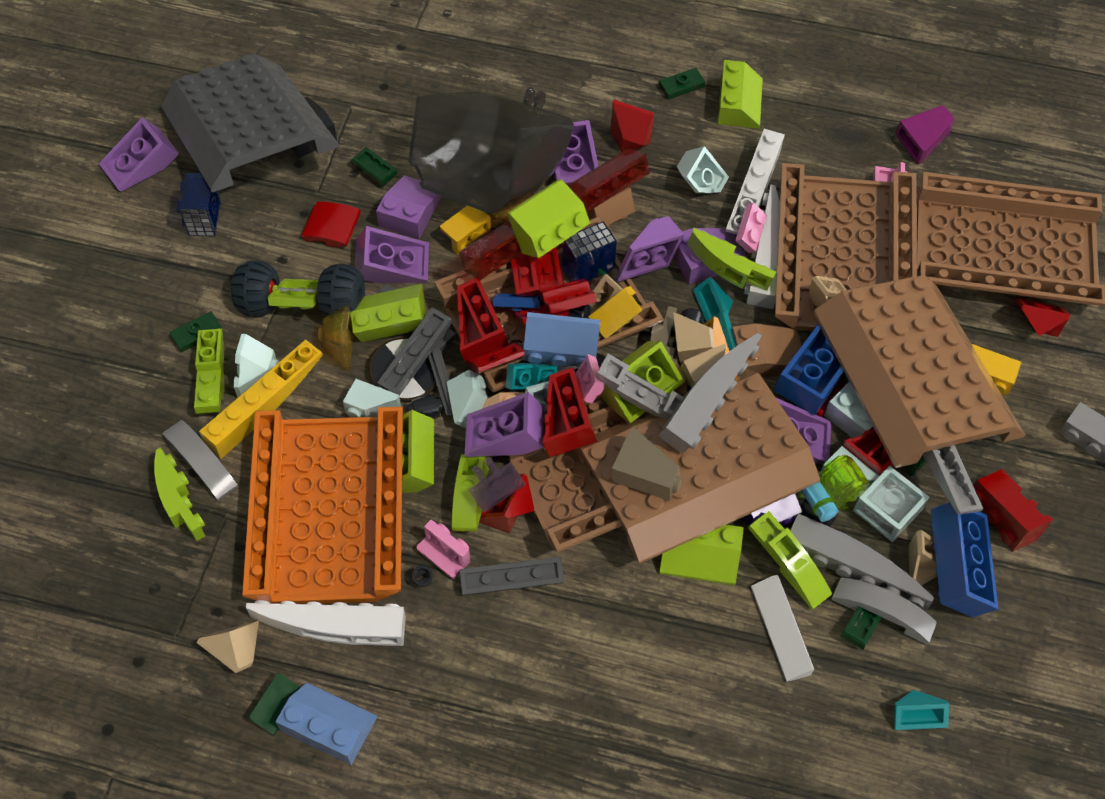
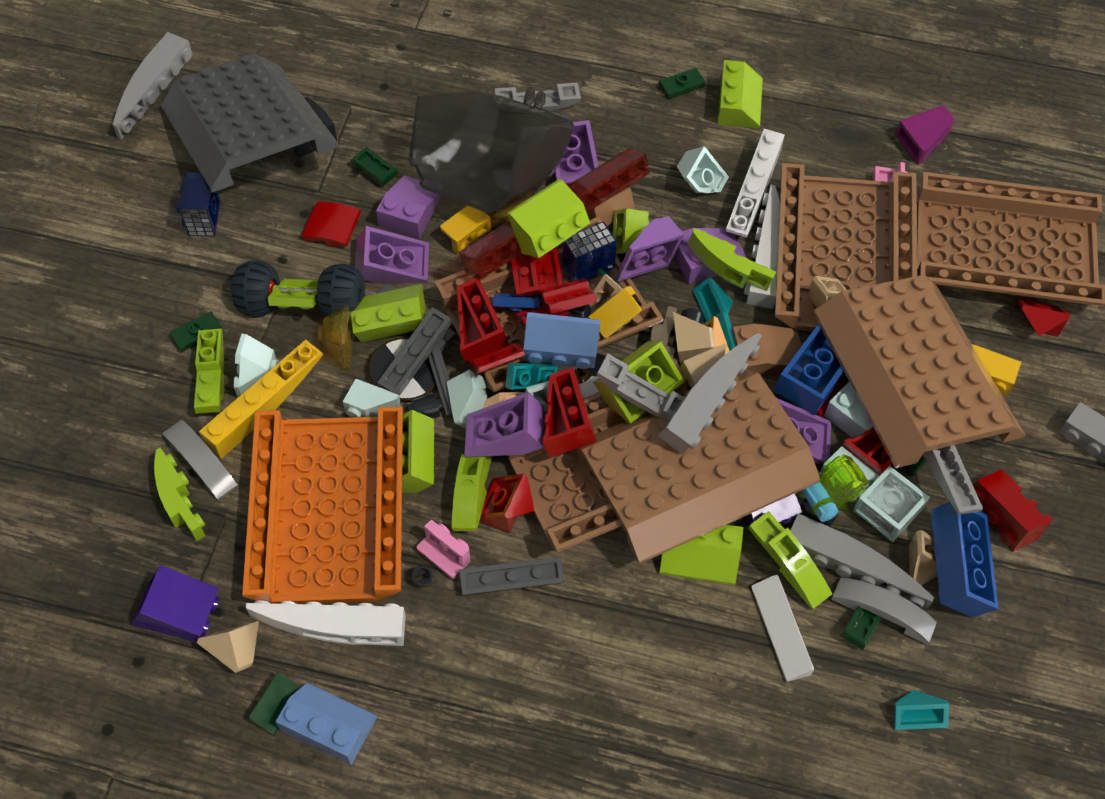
medium lavender slope [99,117,179,192] -> none
hinge [469,457,526,513] -> none
bright pink plate [576,354,604,404] -> none
red slope [610,99,654,153] -> none
dark tan slope [612,427,683,501] -> none
bright pink plate [735,202,767,253] -> none
none -> light grey slope [113,32,193,140]
none -> dark purple slope [131,565,220,642]
none -> light grey slope [495,83,581,113]
none -> lime slope [612,208,649,255]

